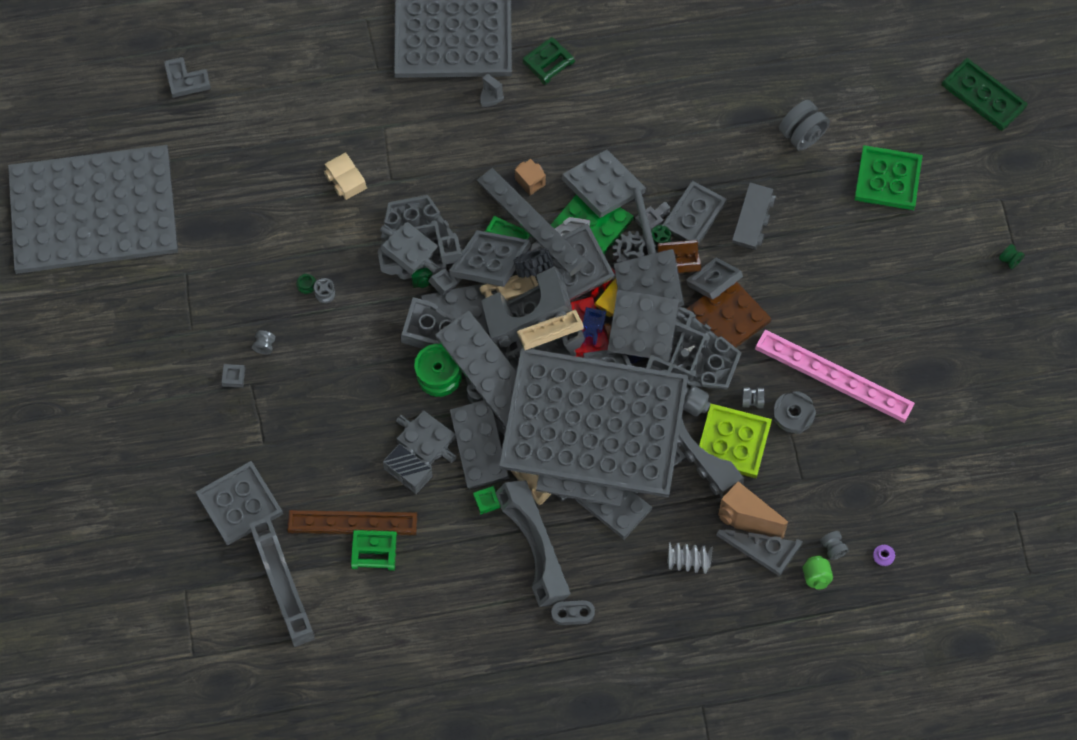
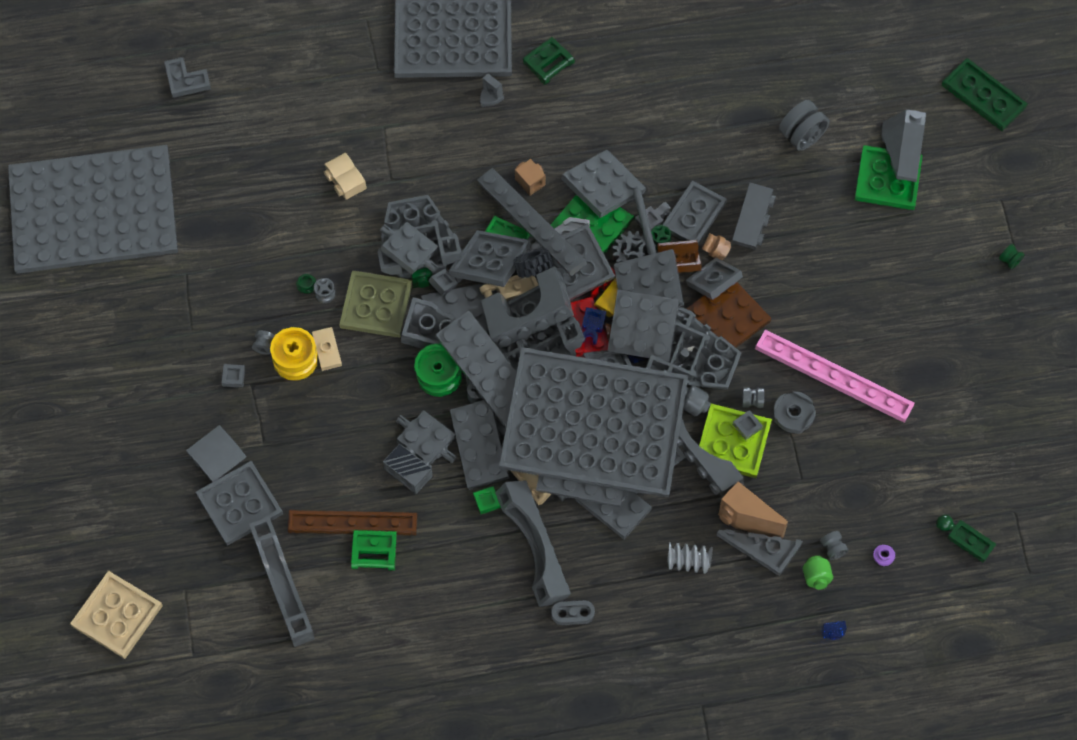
tan plate [517,310,584,350] -> none
none -> tan plate [70,571,163,659]
none -> dark grey slope [186,425,247,482]
none -> yellow wheel [270,327,318,380]
none -> tan plate [312,327,342,371]
none -> olive plate [339,270,413,338]
none -> medium nougat piece [702,233,731,260]
none -> dark grey plate [732,410,763,440]
none -> clear blue plate [821,621,847,640]
none -> dark grey wedge [881,110,926,182]
none -> dark green plate [936,514,996,563]

